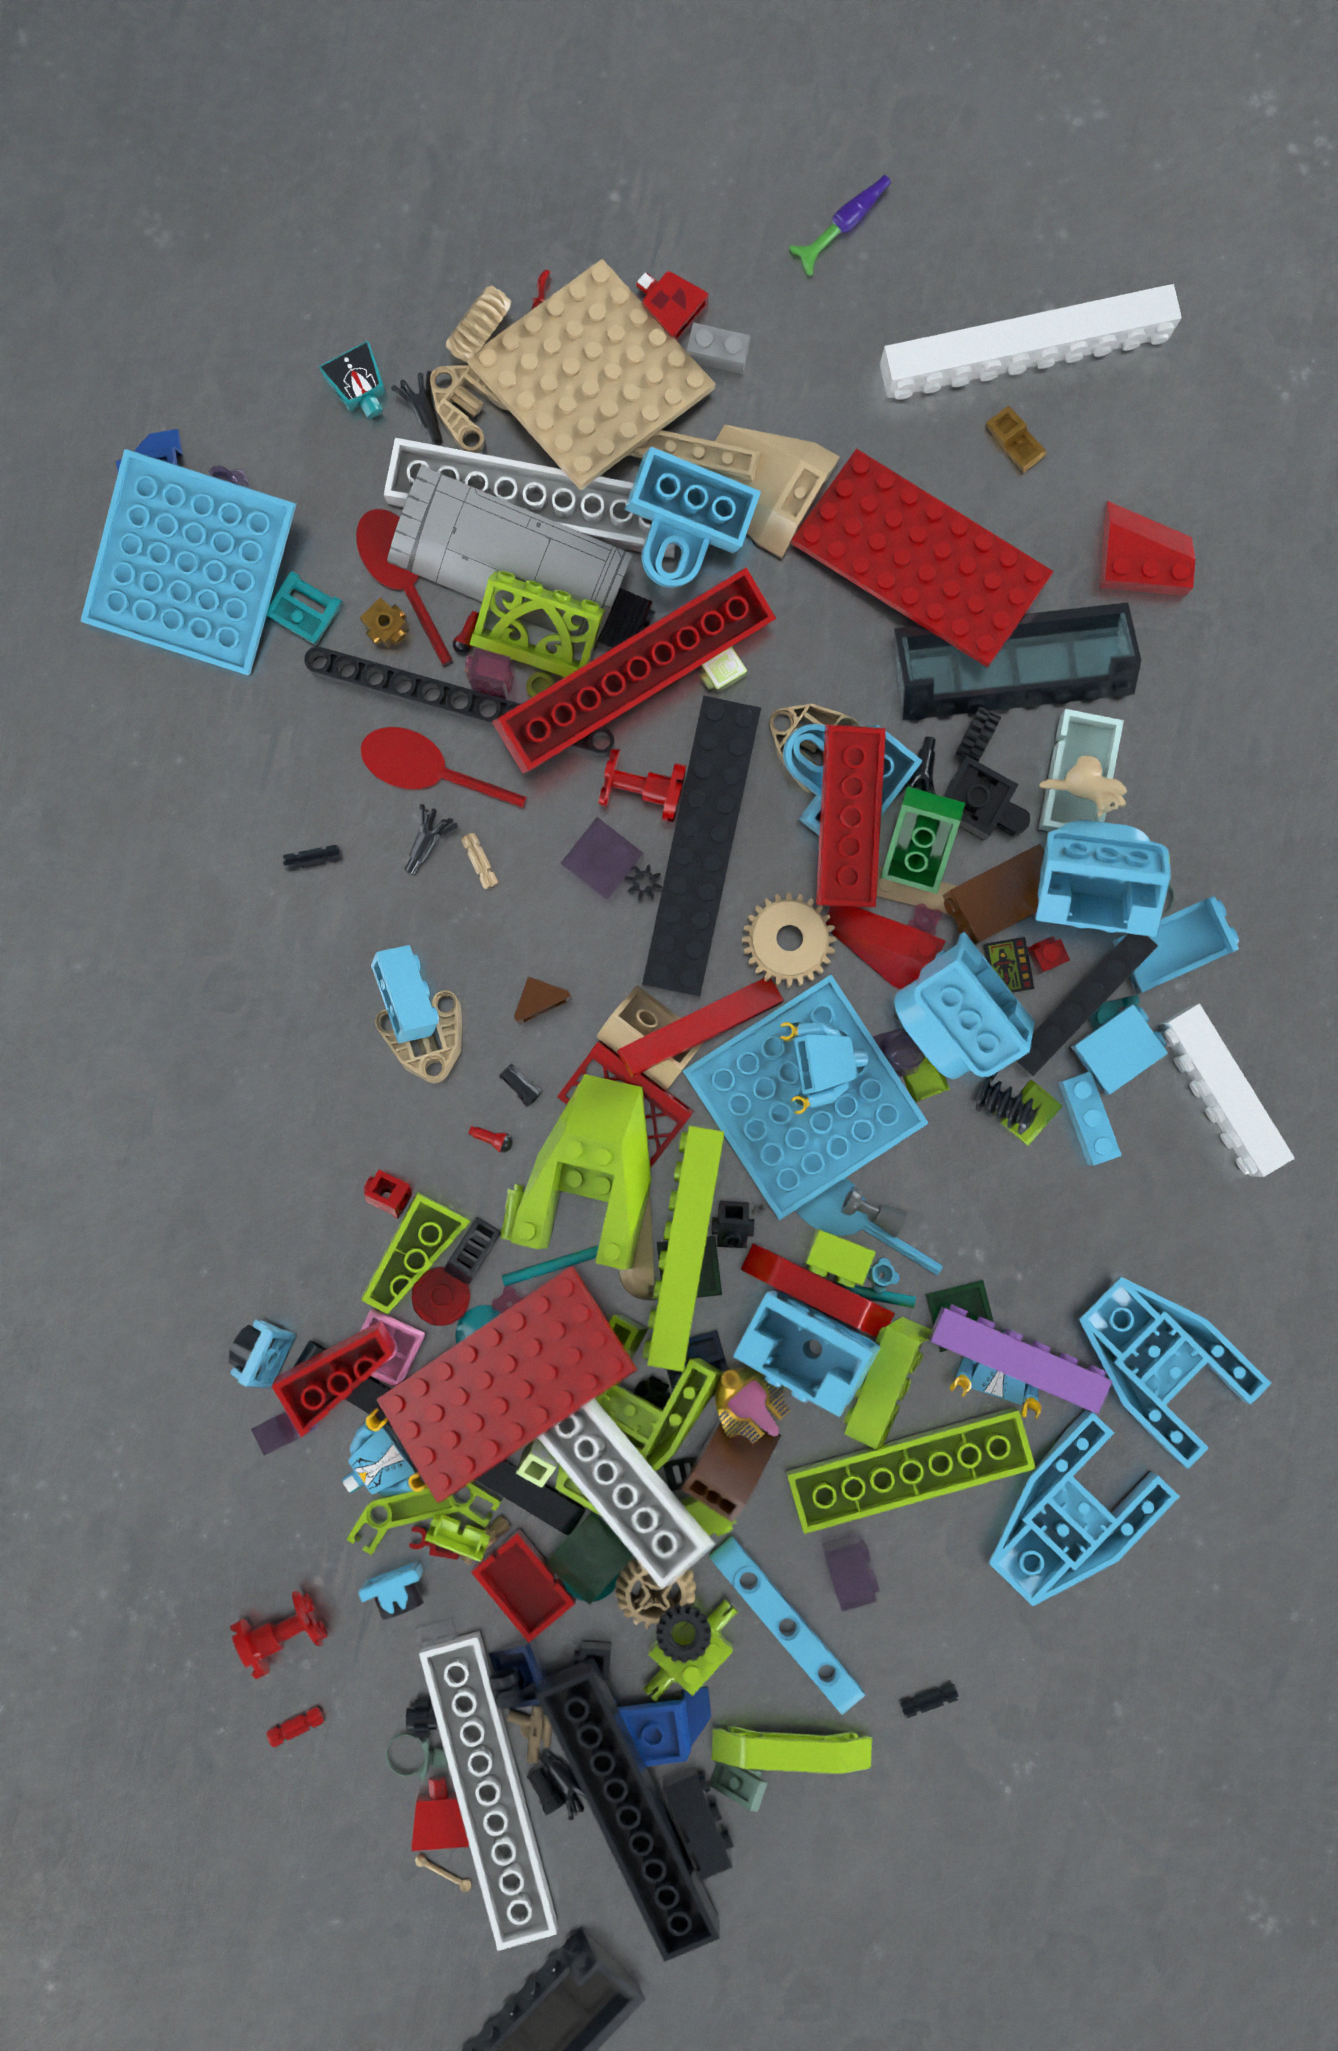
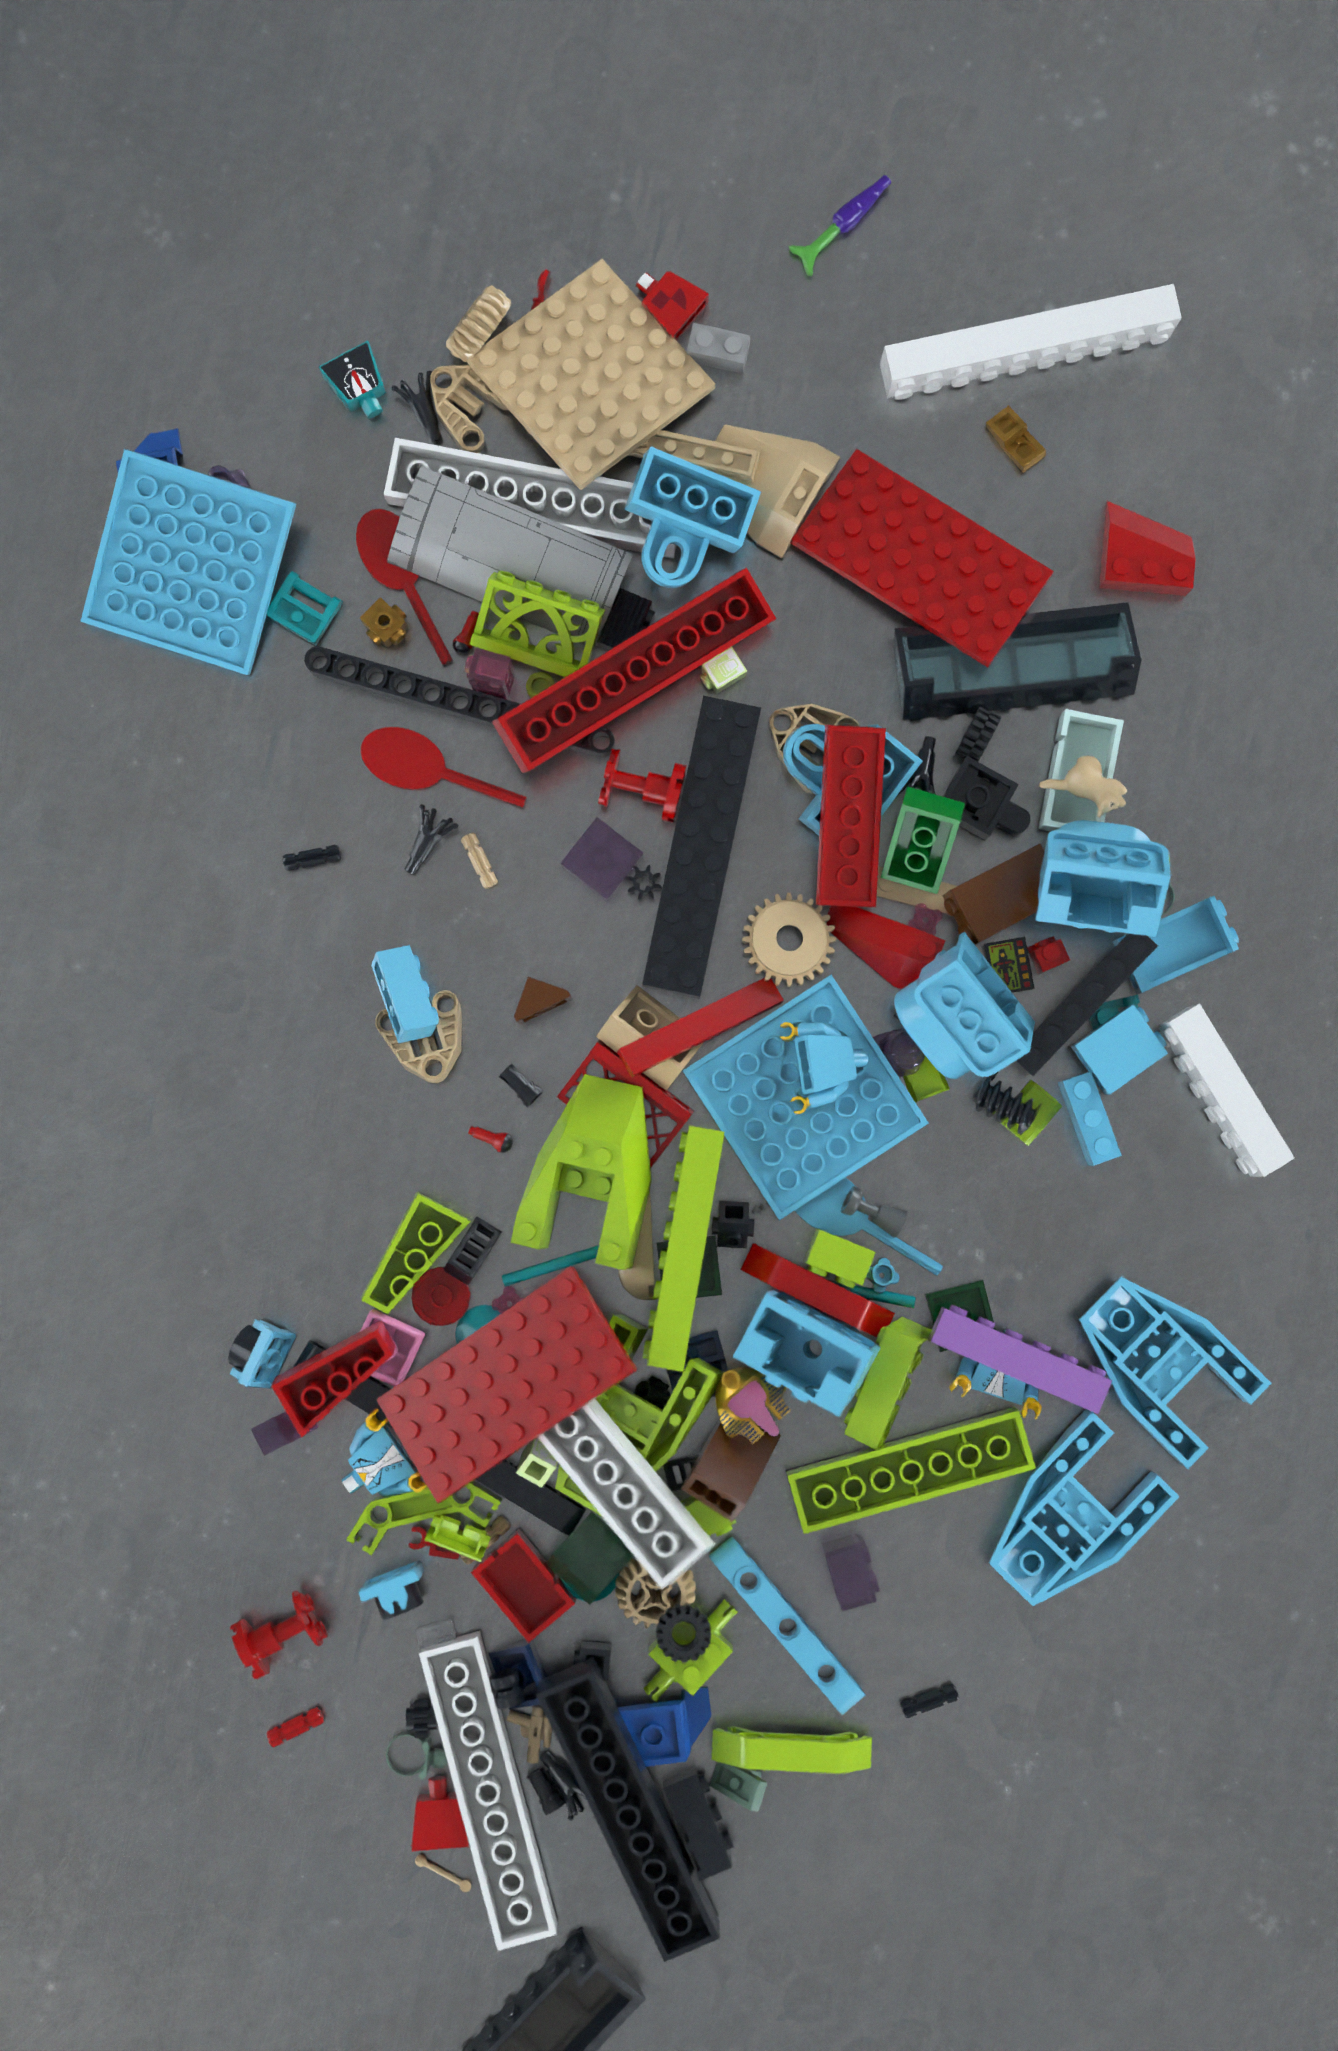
red brick [363,1169,412,1219] -> none
lime piece [500,1184,525,1240] -> none

